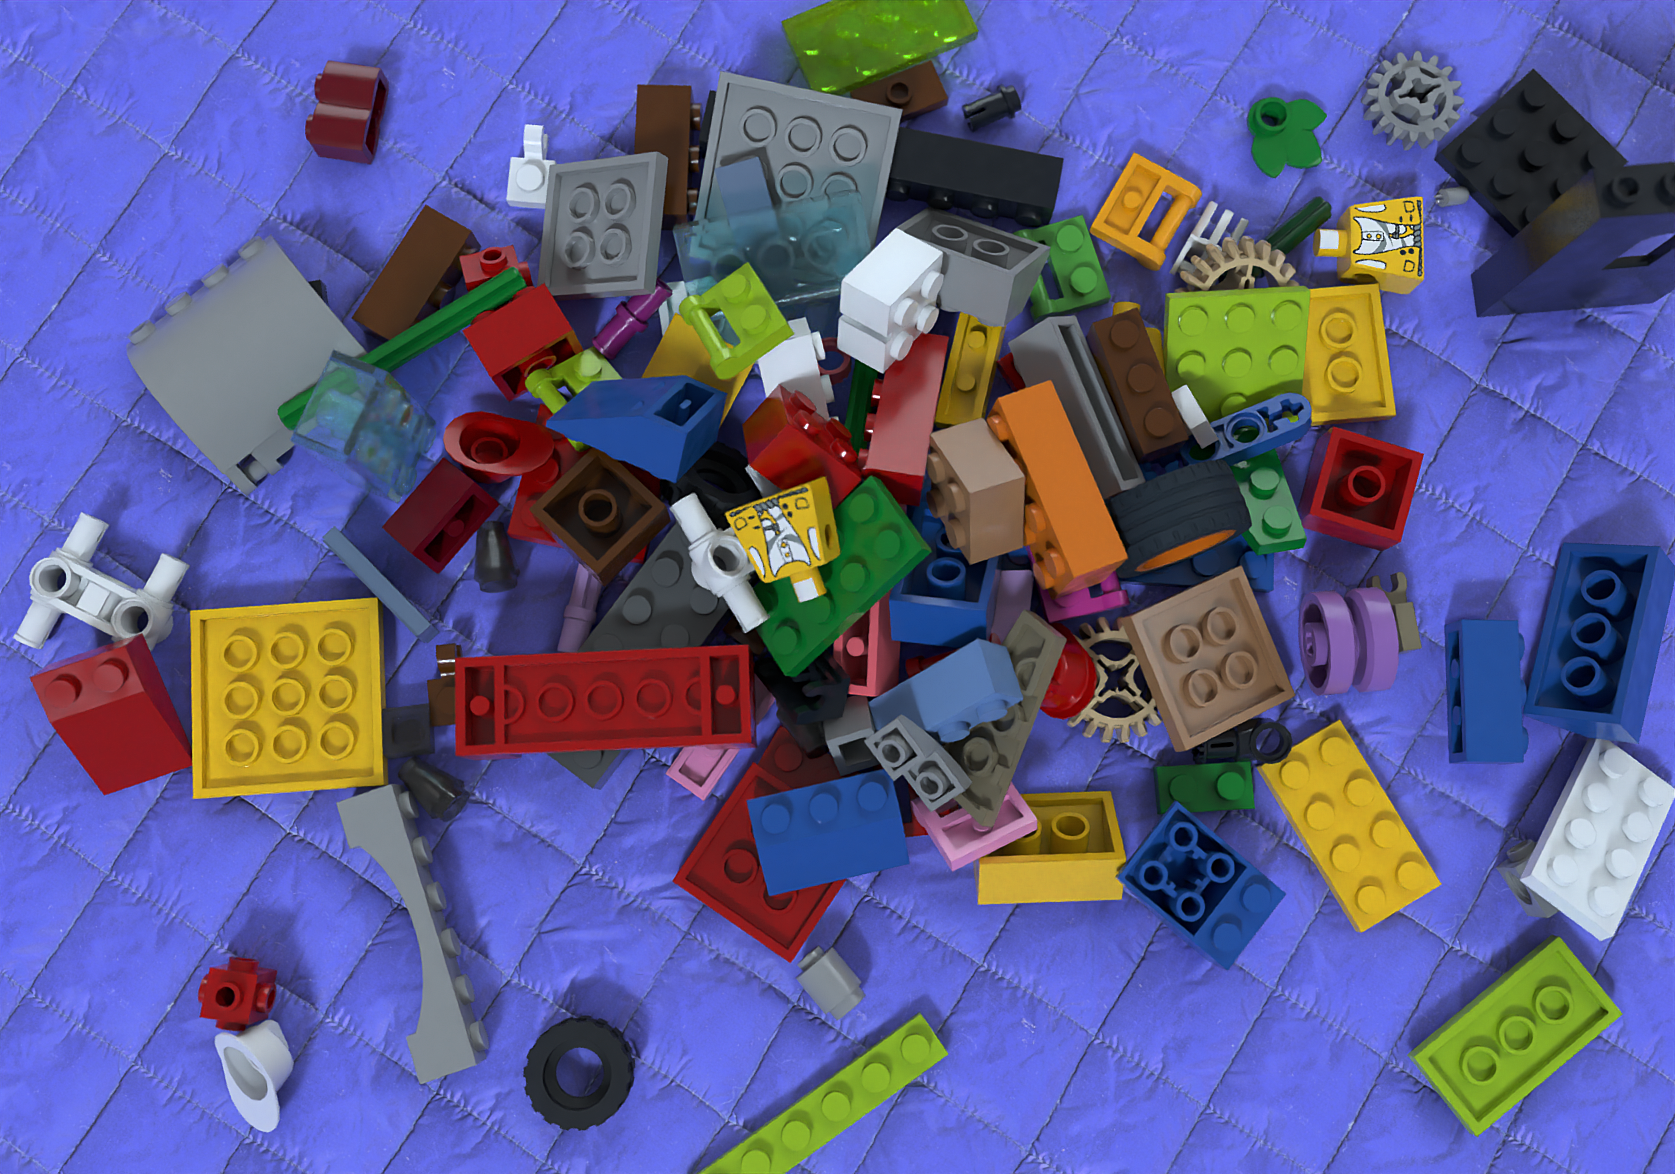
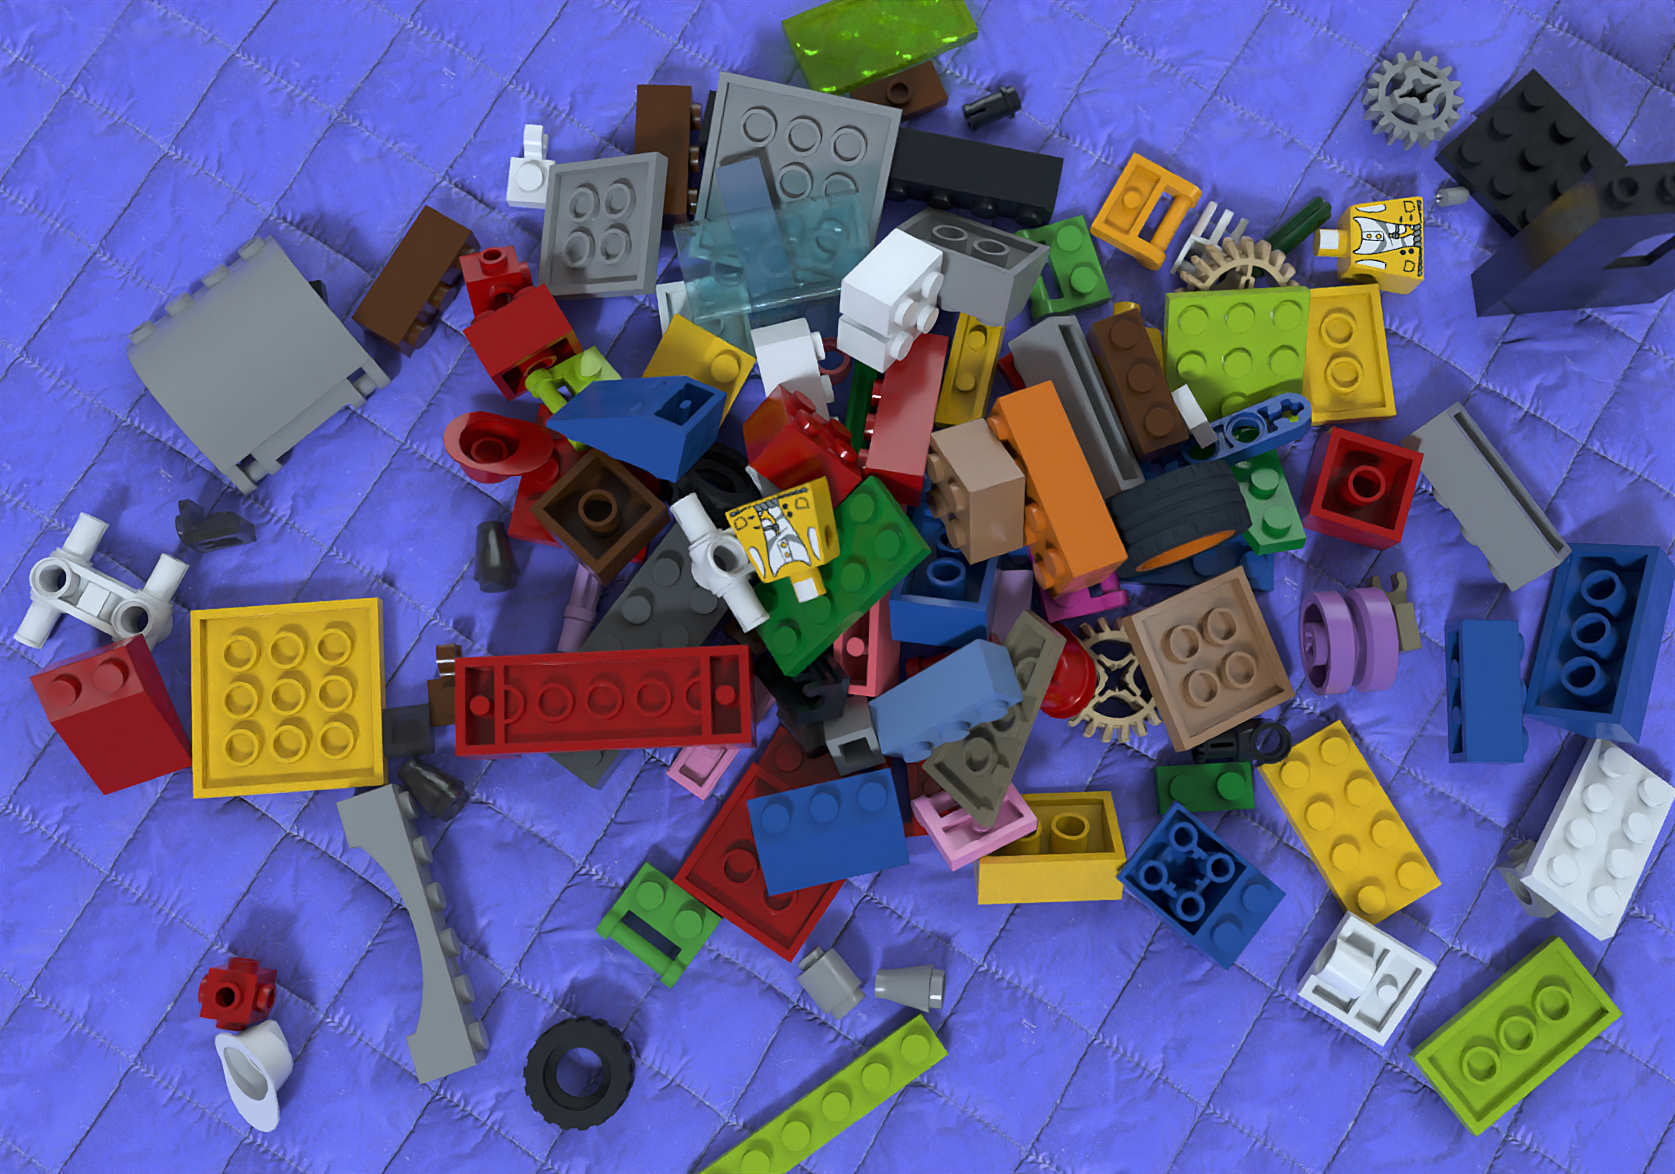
green axle [277,267,527,431] -> none
clear light blue brick [290,349,436,504] -> none
dark red brick [305,60,389,164] -> none
sand blue tile [322,526,439,643] -> none
dark red brick [382,457,500,574] -> none
magenta pin [592,276,673,360] -> none
lime plate [679,262,795,379] -> none
light grey slope [864,714,973,812] -> none
green plate [1247,97,1327,178] -> none
none -> clear smoke bracket [175,499,257,553]
none -> bright green plate [595,861,723,989]
none -> light grey cone [875,964,946,1013]
none -> white plate [1296,910,1437,1046]
none -> light grey brick [1400,401,1572,592]

